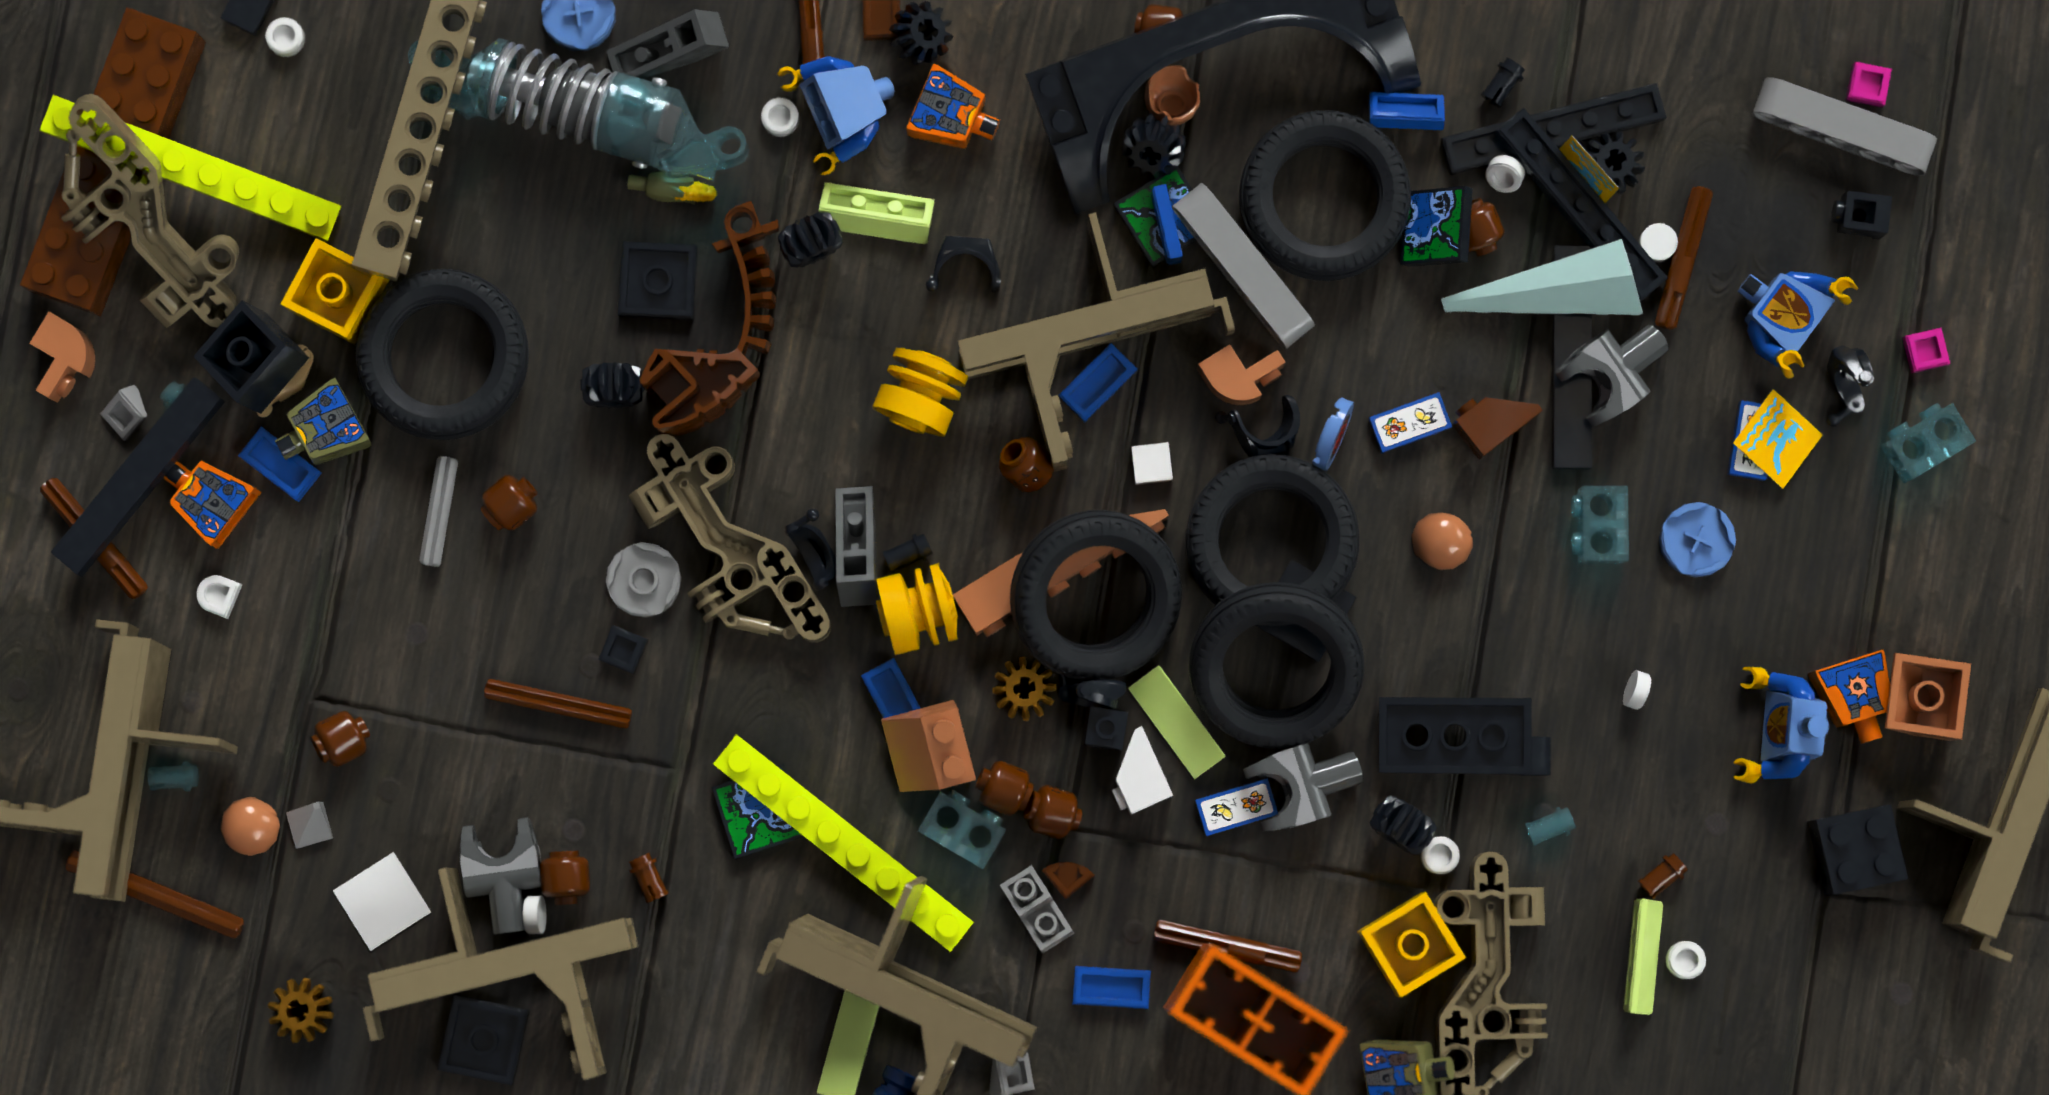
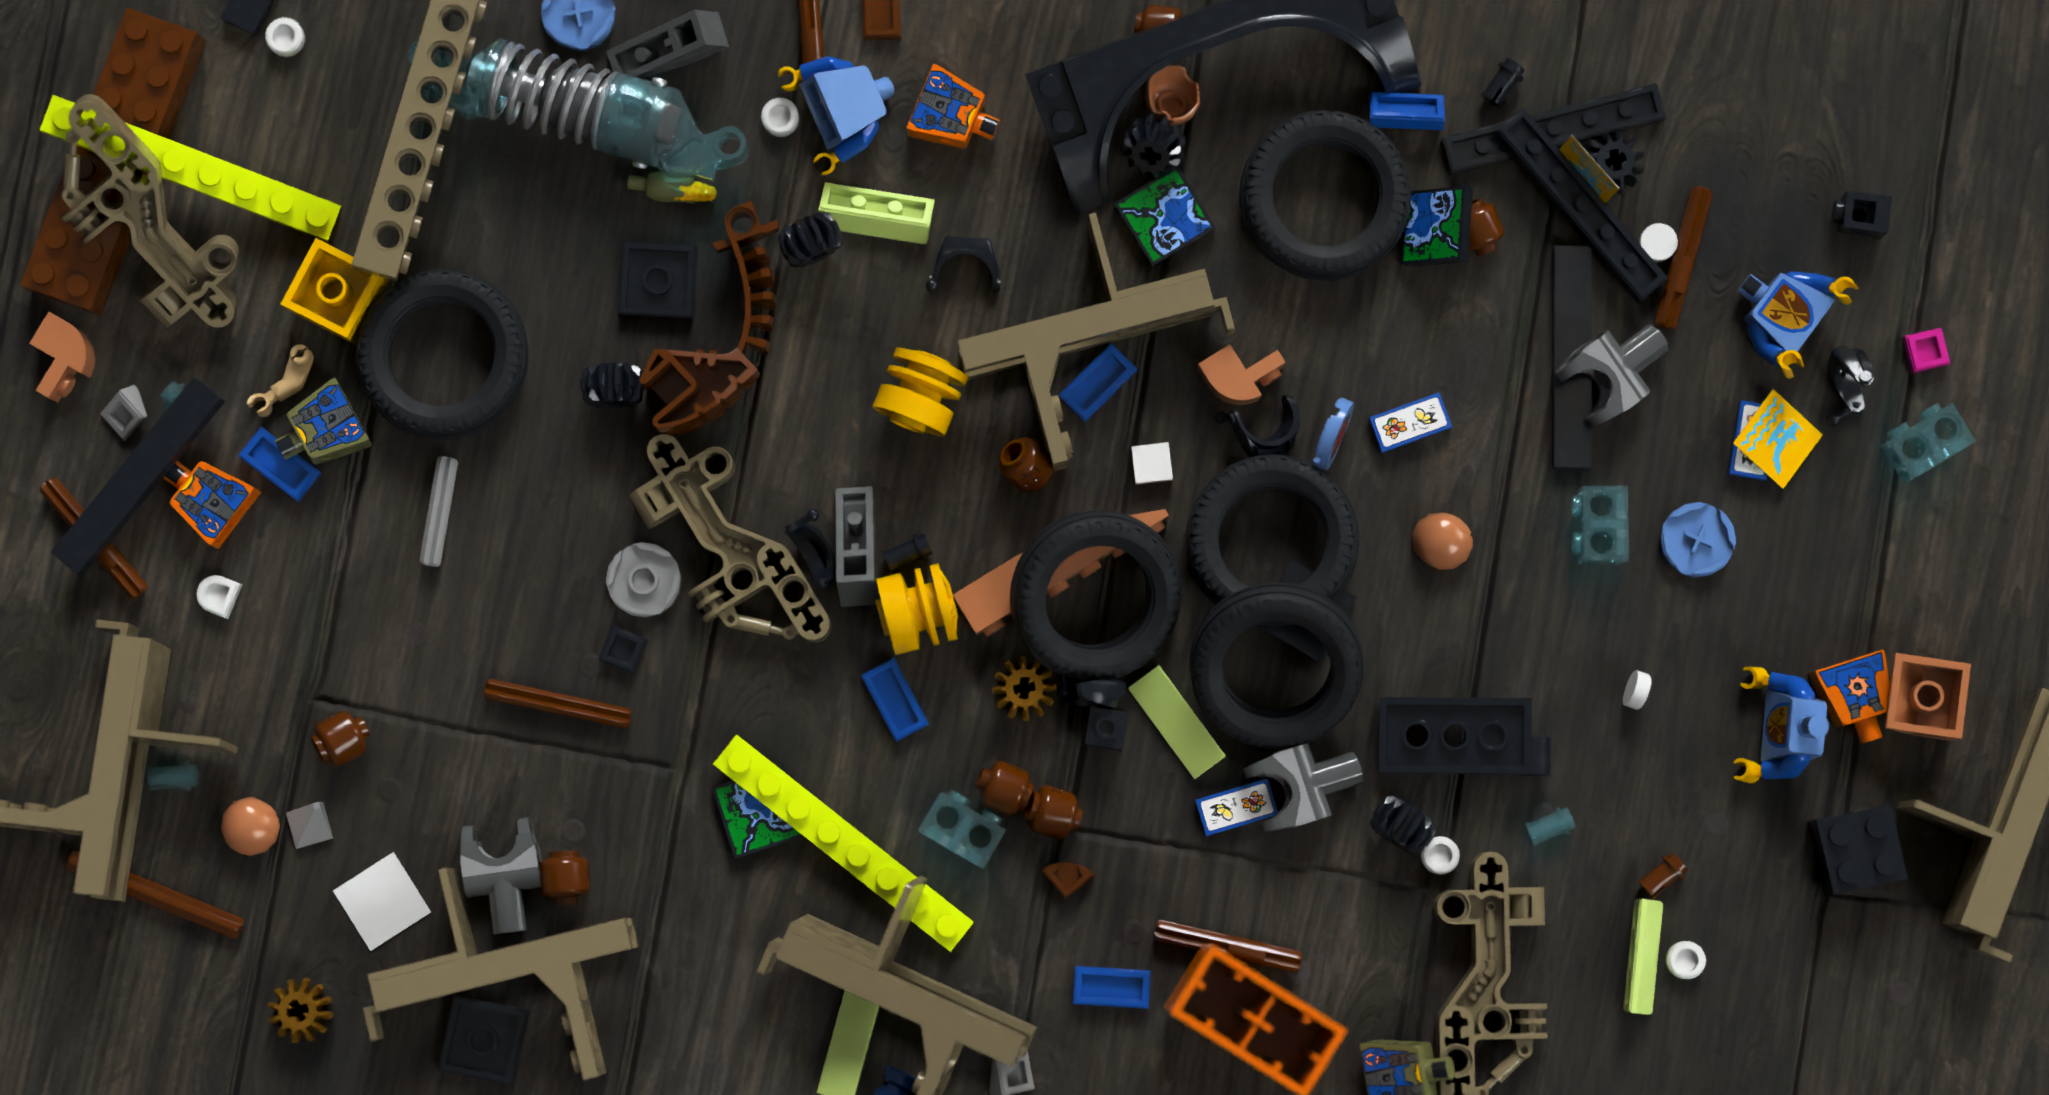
black brick [193,300,309,414] -> none
reddish brown head [481,475,538,530] -> none
white tile [523,896,546,934] -> none
reddish brown pin [628,853,669,903] -> none
nougat slope [881,700,976,792] -> none
black gear [889,1,954,65] -> none
light grey slope [1000,865,1075,954] -> none
white slope [1112,726,1173,815] -> none
blue tile [1151,184,1183,265] -> none
light grey beam [1172,183,1315,349] -> none
yellow brick [1357,892,1466,998] -> none
light aqua wedge [1441,239,1643,316] -> none
reddish brown slope [1452,397,1543,460] -> none
white tile [1485,155,1525,193] -> none
light grey beam [1753,78,1937,176] -> none
dark pink tile [1846,62,1892,107] -> none

